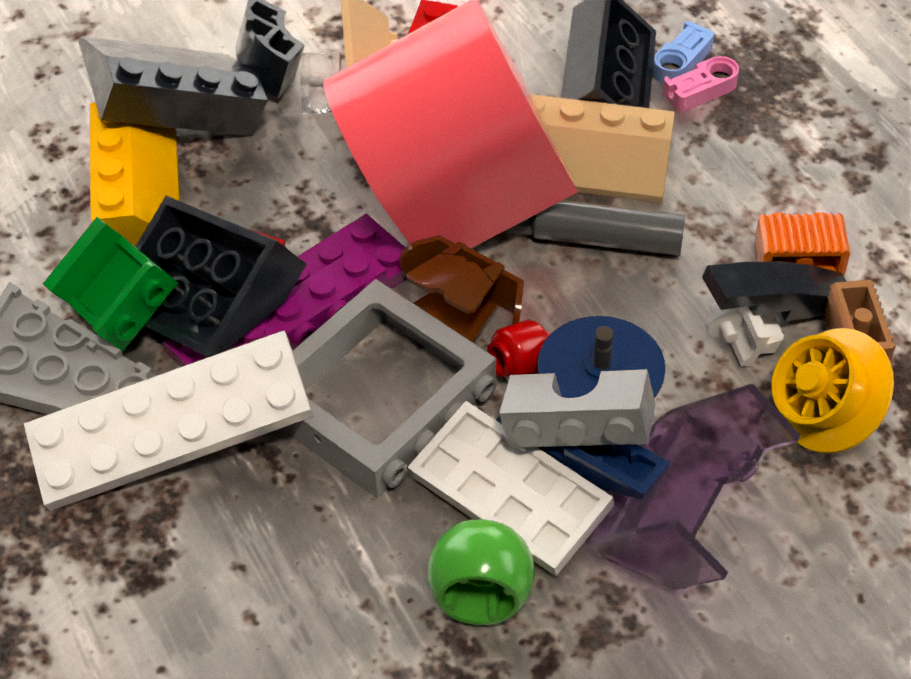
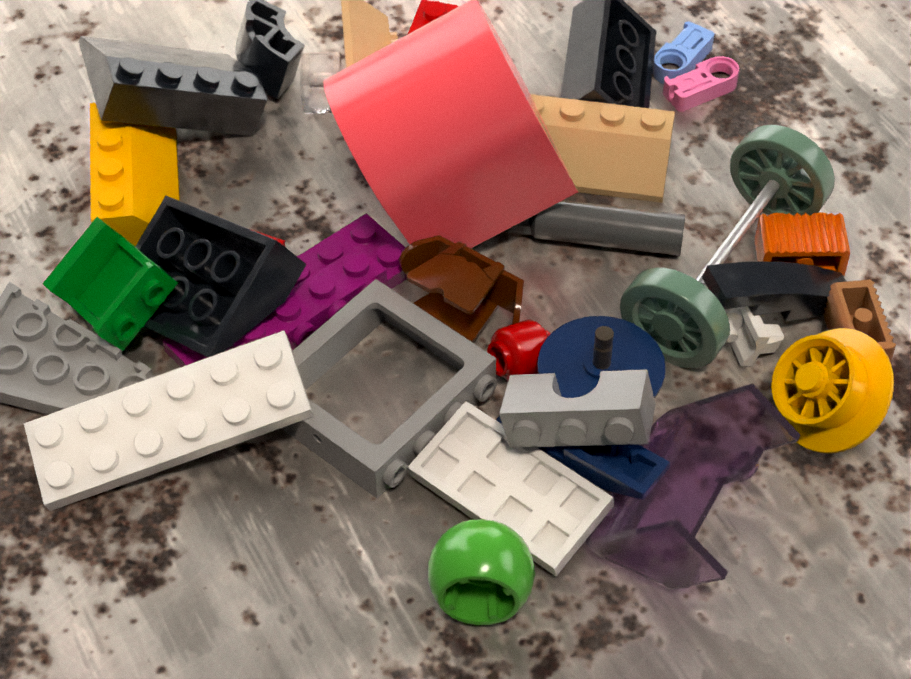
none -> sand green axle [620,125,835,368]

